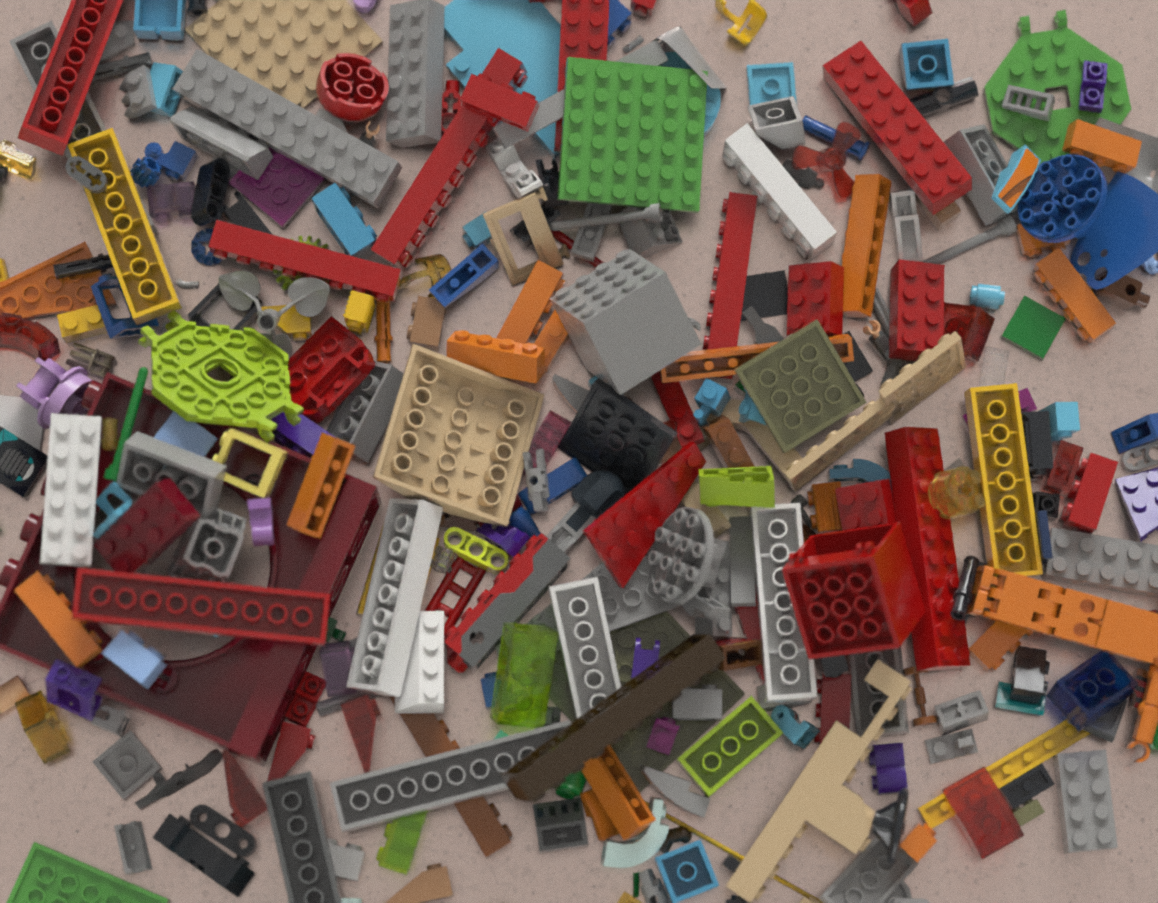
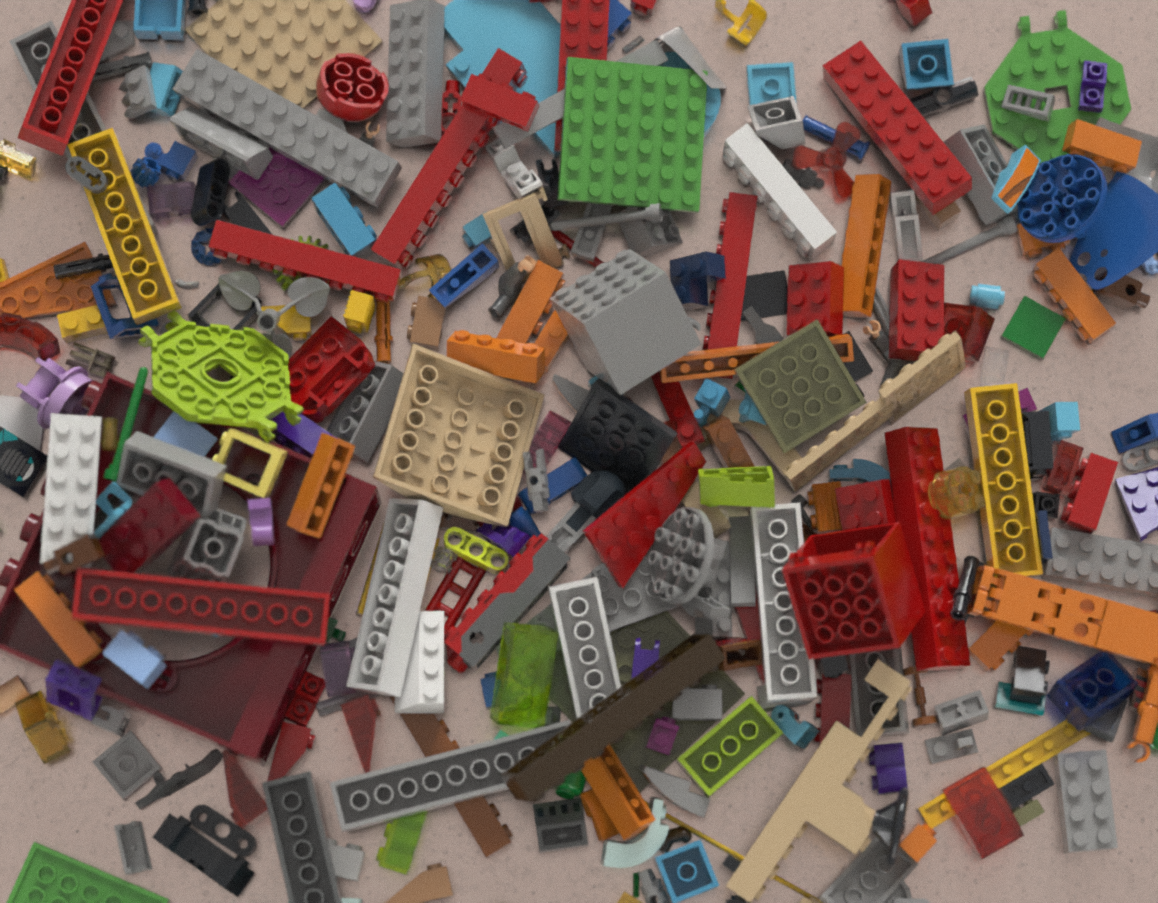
none -> reddish brown torso [43,534,105,576]
none -> dark grey arm [488,255,537,319]
none -> dark blue brick [669,251,726,311]

